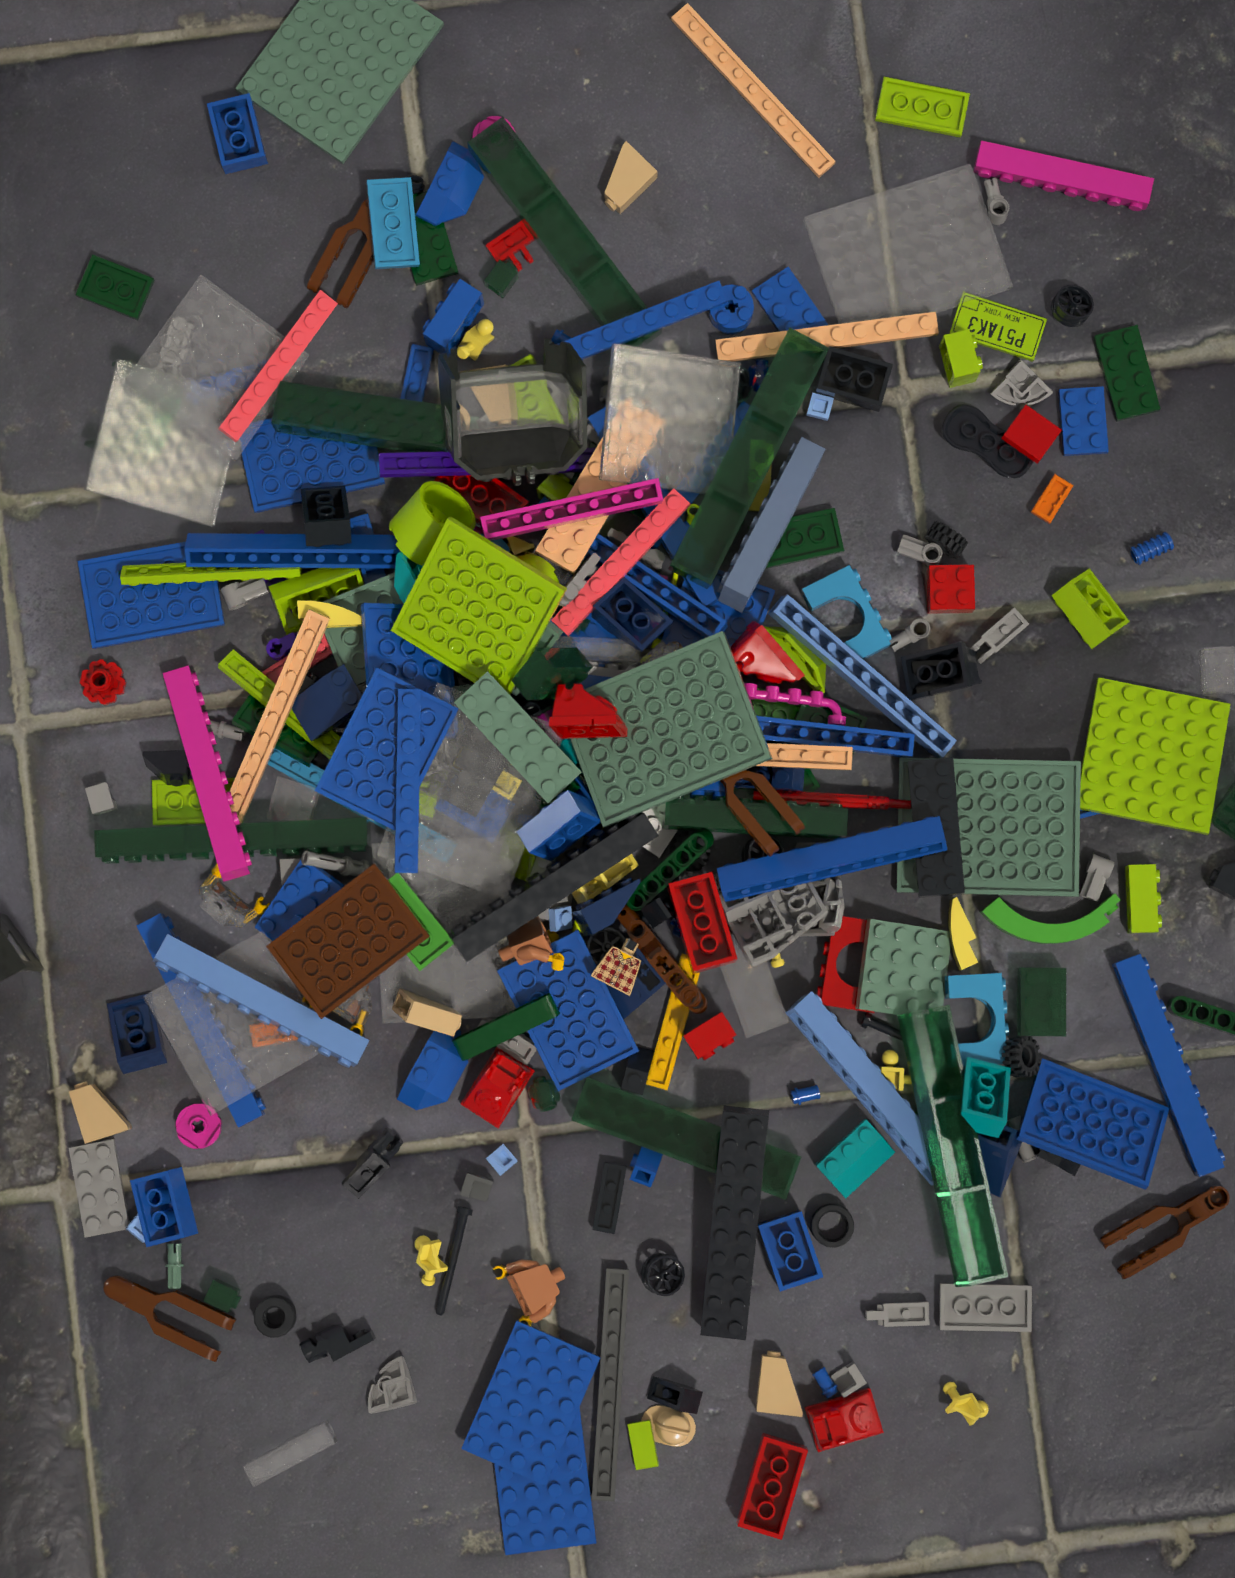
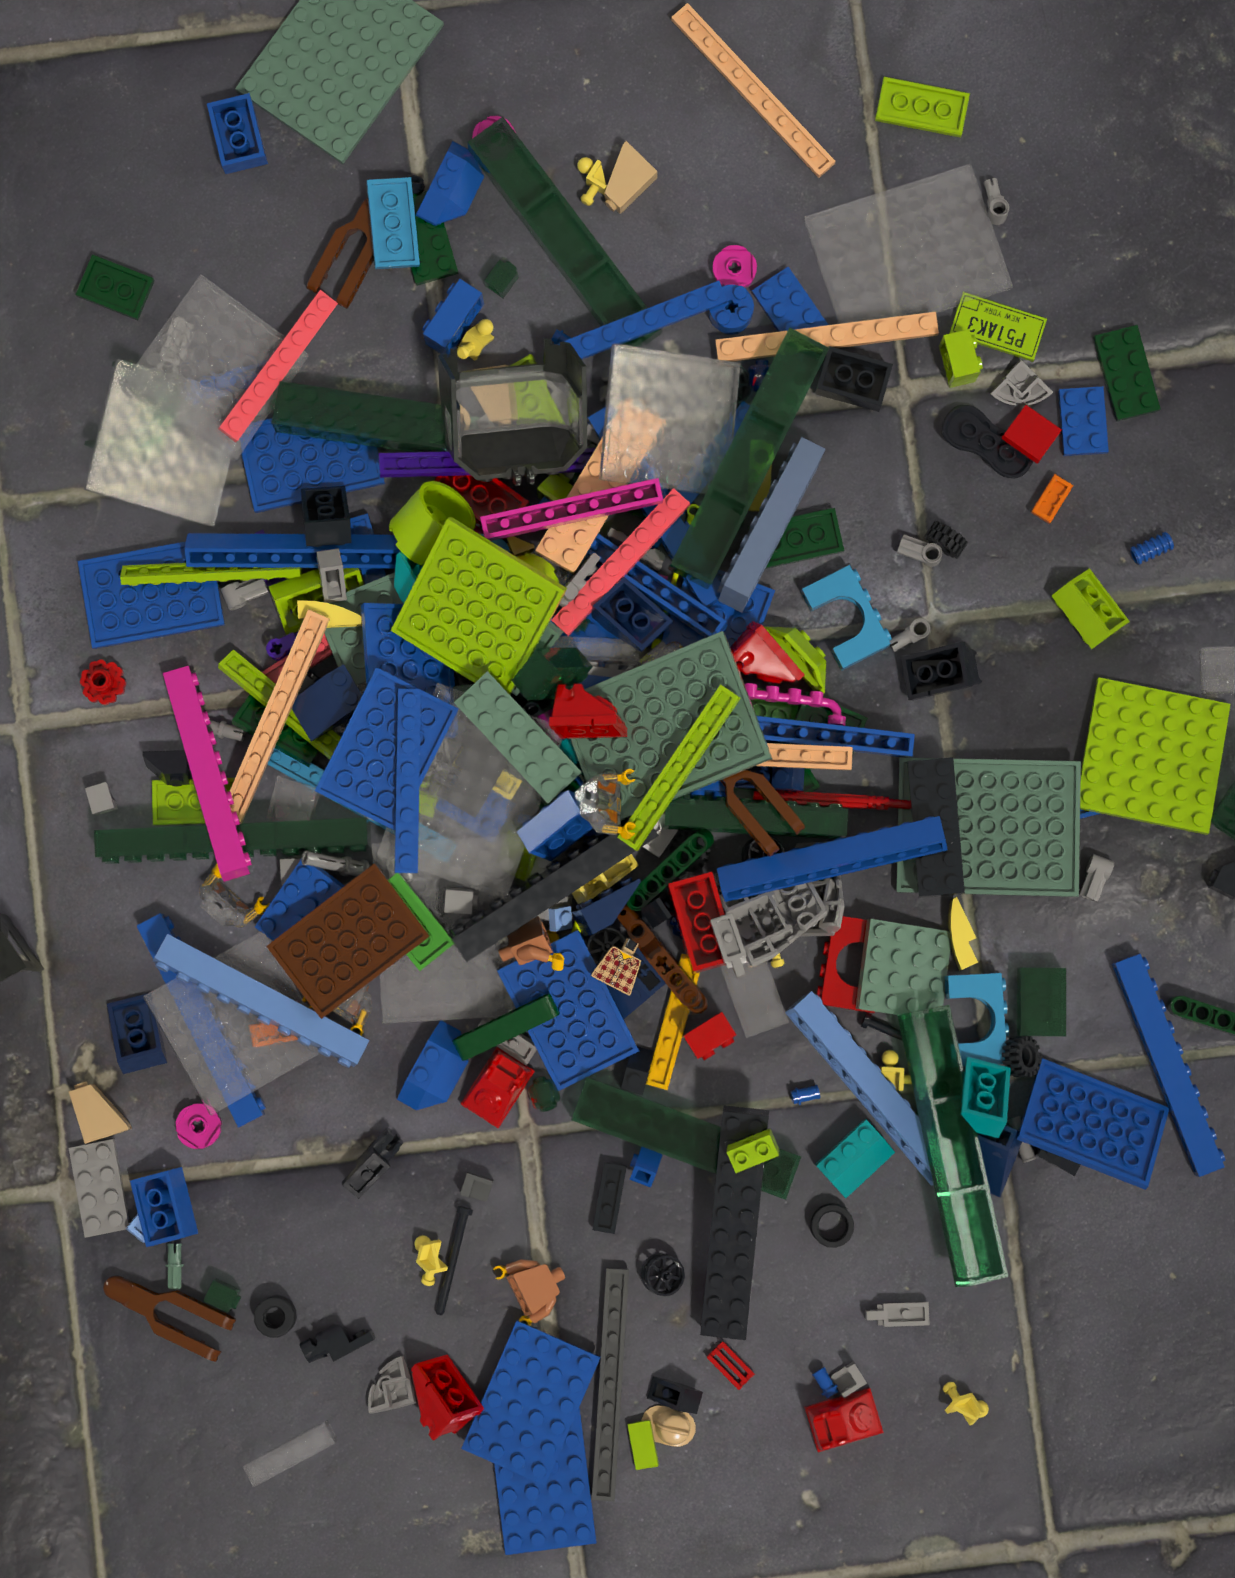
tan slope [392,988,462,1037] -> none
blue tile [394,344,434,435] -> none
red hinge [485,220,534,272] -> none
light blue plate [486,1144,517,1176] -> none
red brick [737,1433,808,1540] -> none
tan slope [756,1351,803,1417] -> none
blue brick [758,1210,823,1292] -> none
medium blue brick [767,594,957,758] -> none
light blue plate [806,392,834,421] -> none
red brick [927,565,975,614] -> none
light grey plate [939,1283,1032,1332] -> none
light grey hinge [971,607,1029,664] -> none
dark pink brick [973,141,1154,211] -> none
bright green arch [979,893,1120,944] -> none
black wheel [1051,285,1094,327] -> none
reddish brown piece [1099,1186,1230,1279] -> none
lime brick [1125,864,1162,934] -> none
none -> light grey slope [316,548,347,603]
none -> red piece [411,1354,484,1440]
none -> light grey brick [444,887,478,915]
none -> clear torso [575,769,636,839]
none -> light yellow piece [577,157,607,206]
none -> lime plate [617,684,741,851]
none -> red tile [707,1341,755,1390]
none -> light grey hinge [710,913,747,979]
none -> dark pink plate [712,245,757,287]
none -> lime brick [727,1129,779,1173]

